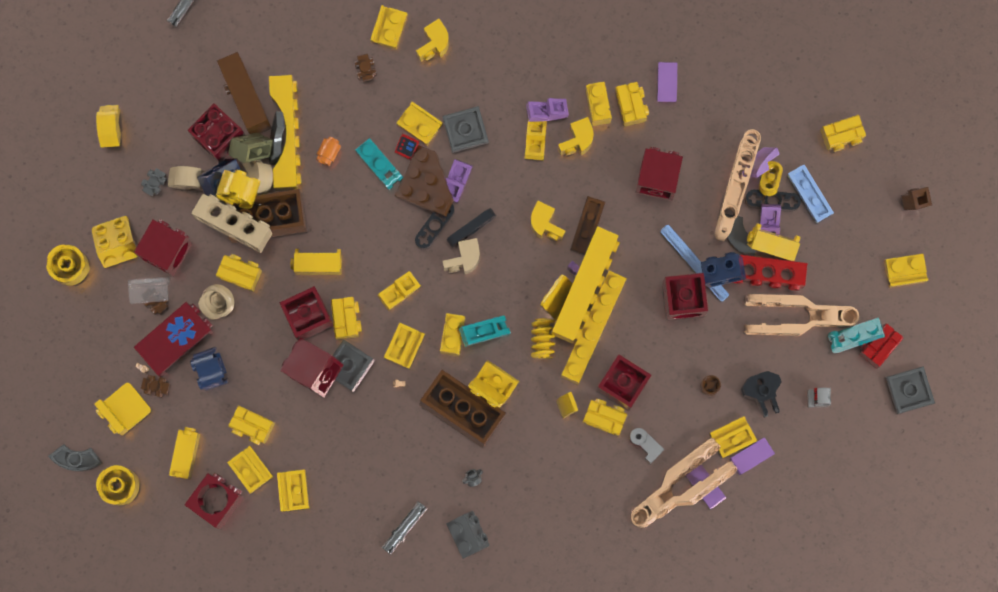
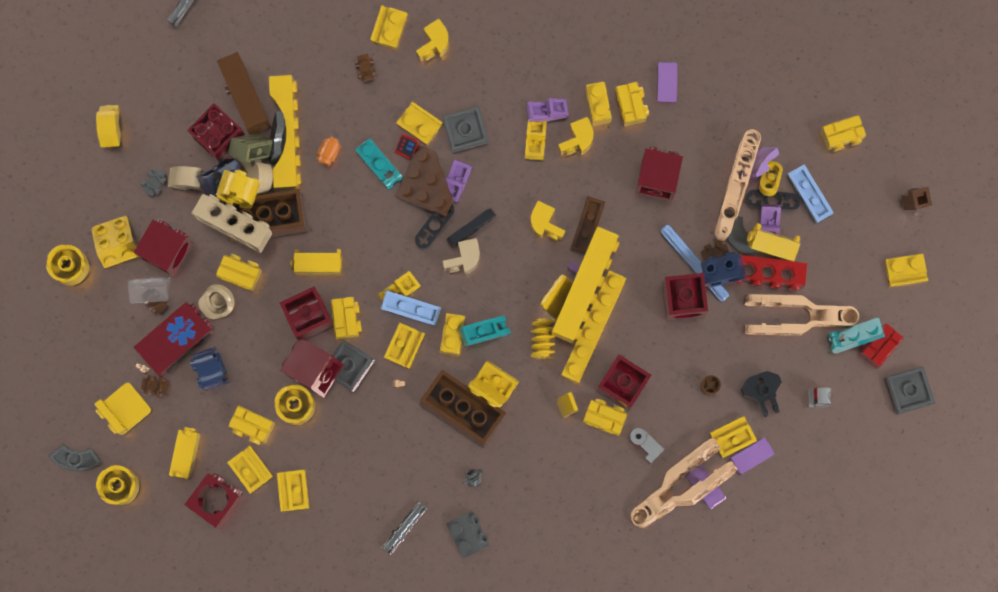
none -> yellow brick [275,385,316,425]
none -> light blue plate [380,290,441,326]
none -> reddish brown piece [701,241,729,261]

